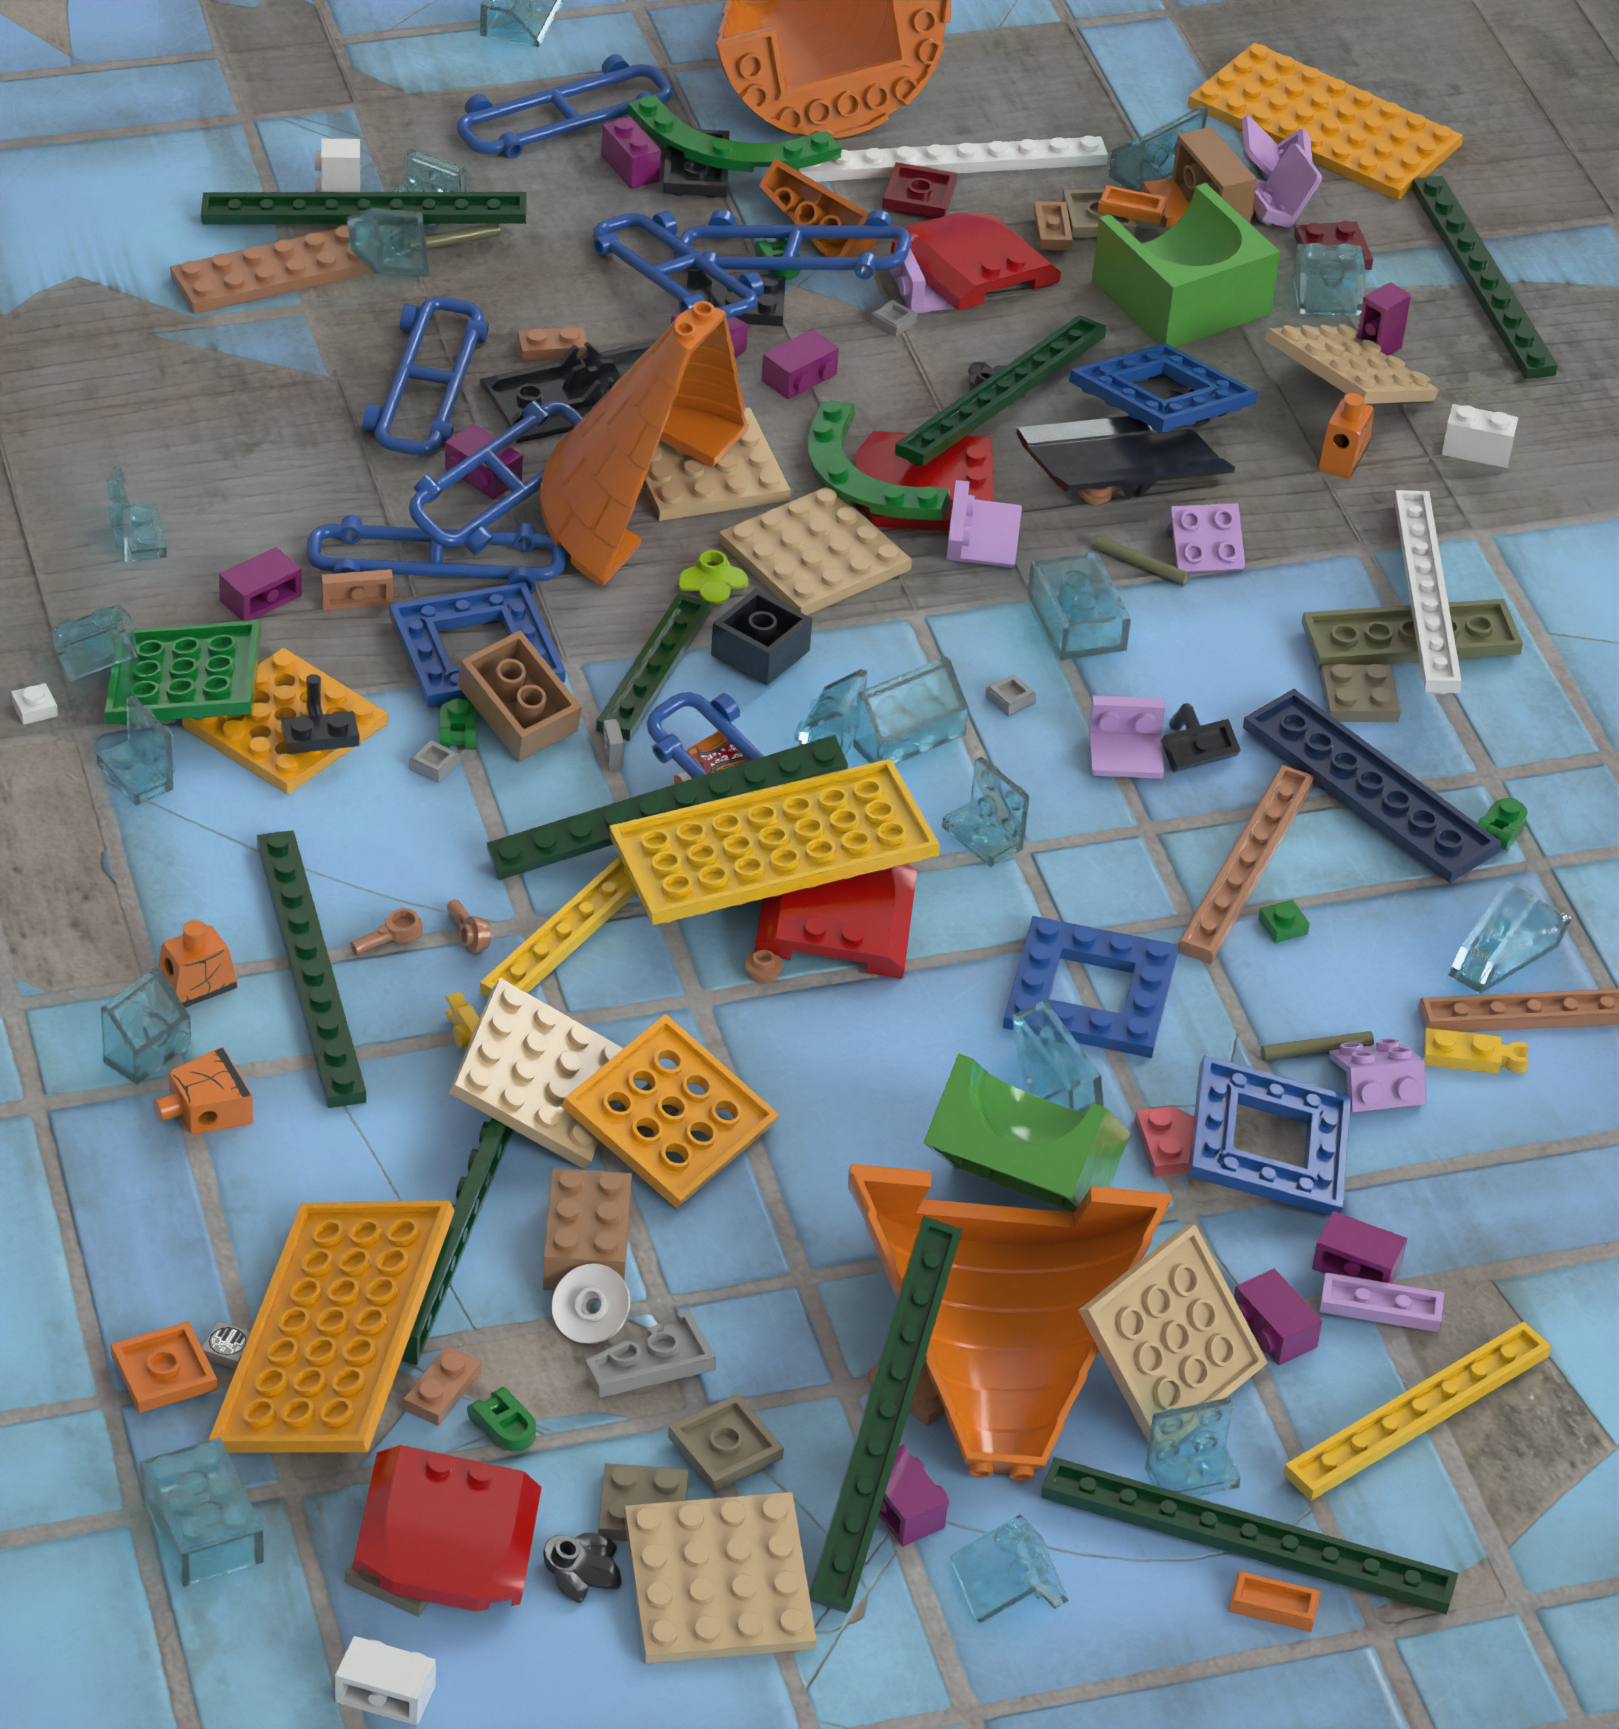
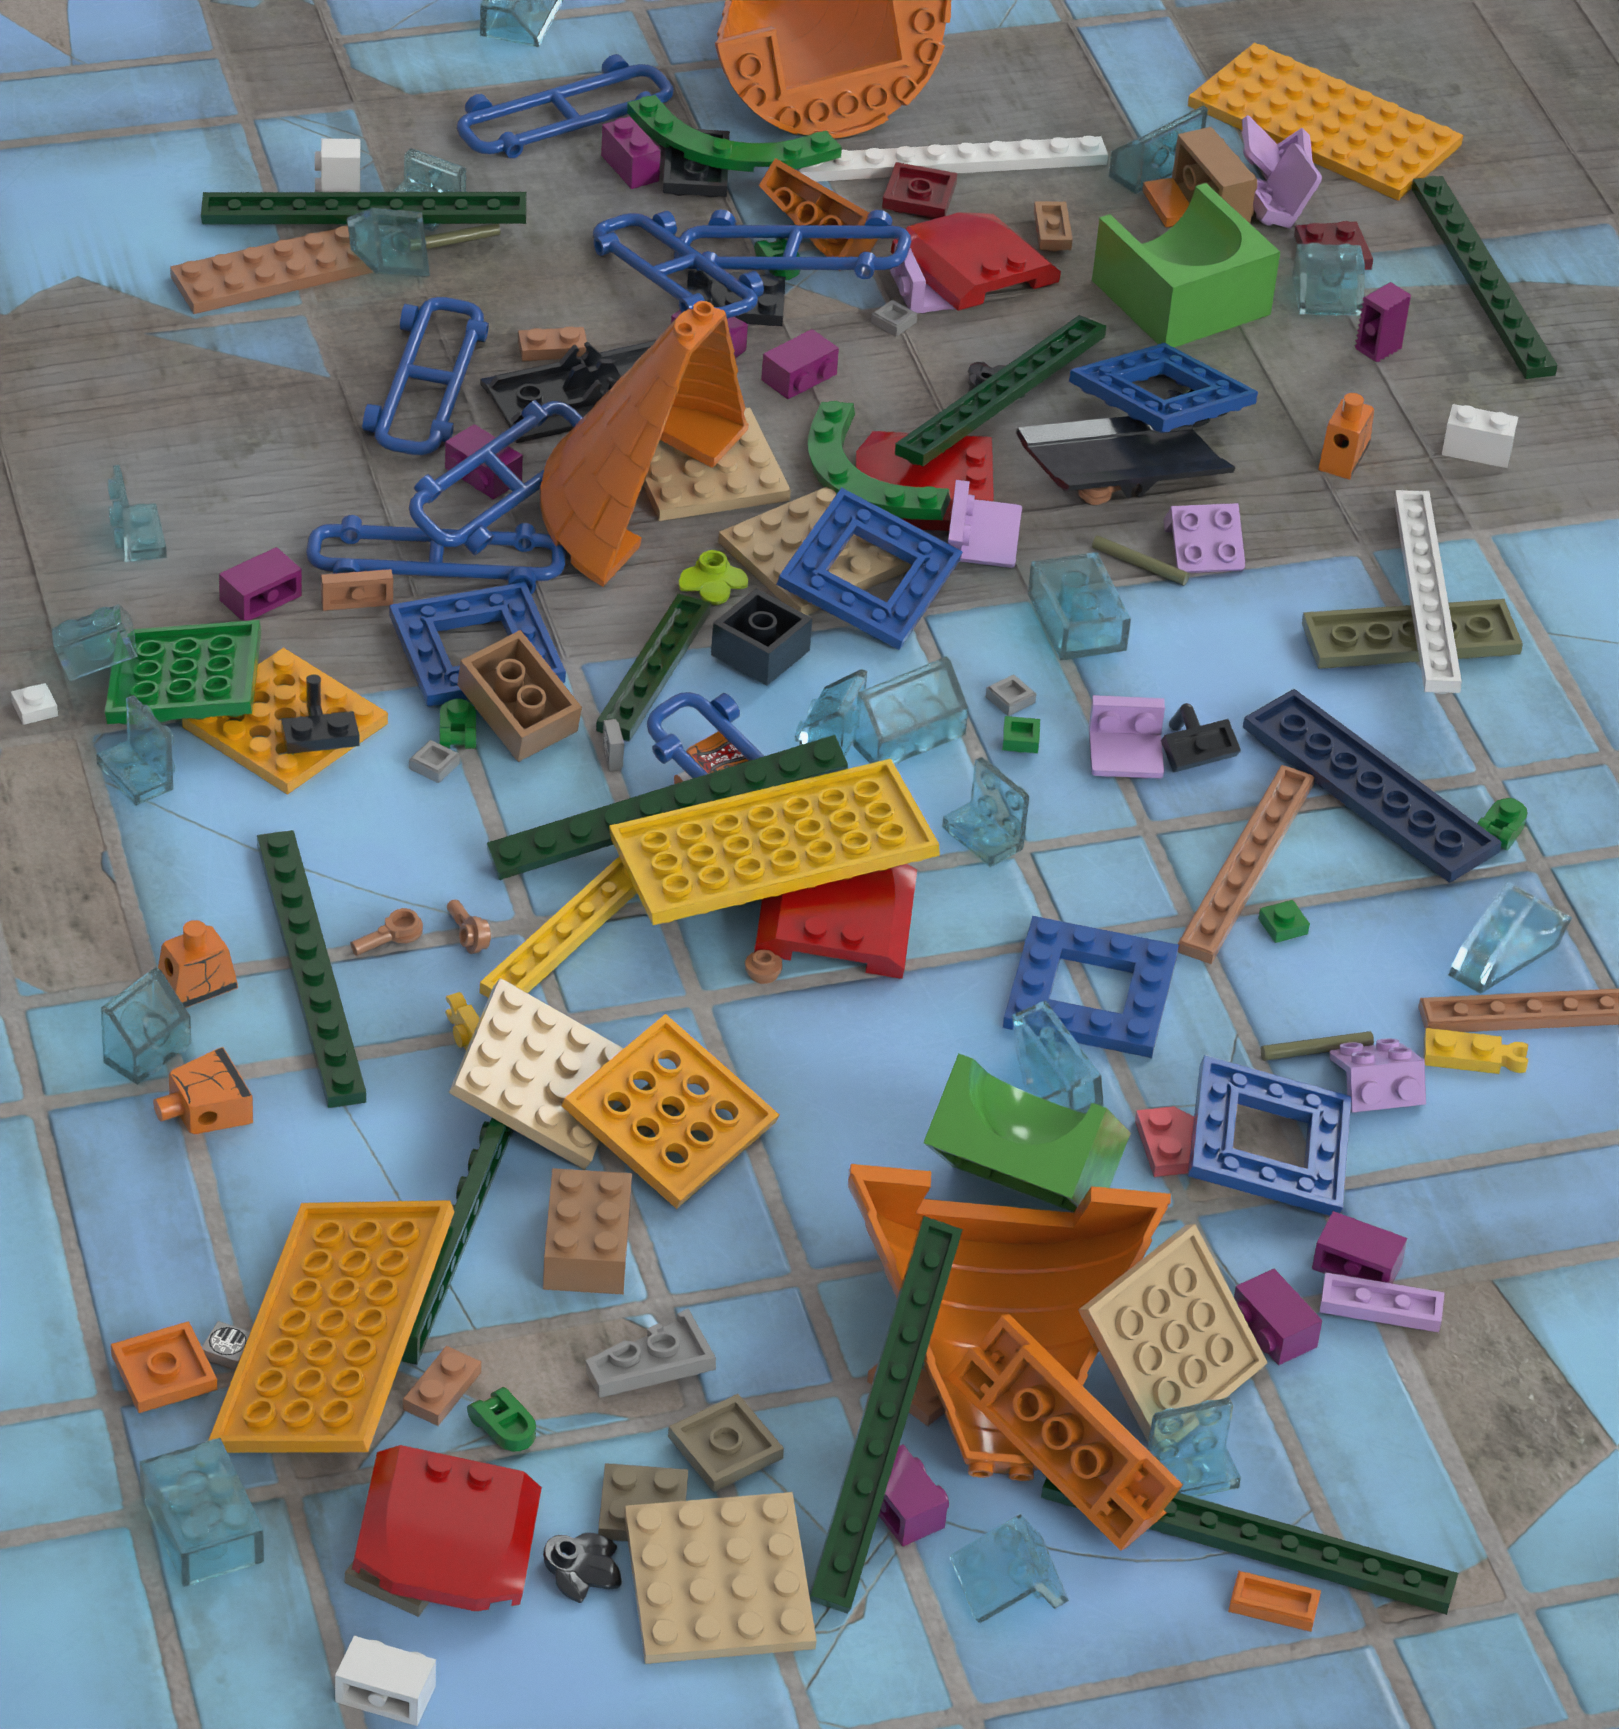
white dish [552,1263,630,1344] -> none
dark tan plate [1062,188,1136,239] -> none
orange tile [1098,185,1168,225] -> none
tan plate [1264,324,1439,404] -> none
yellow plate [1283,1321,1552,1501] -> none
dark tan plate [1320,664,1401,722] -> none
none -> blue plate [776,488,963,650]
none -> orange slope [948,1314,1183,1551]
none -> green plate [1002,716,1040,753]

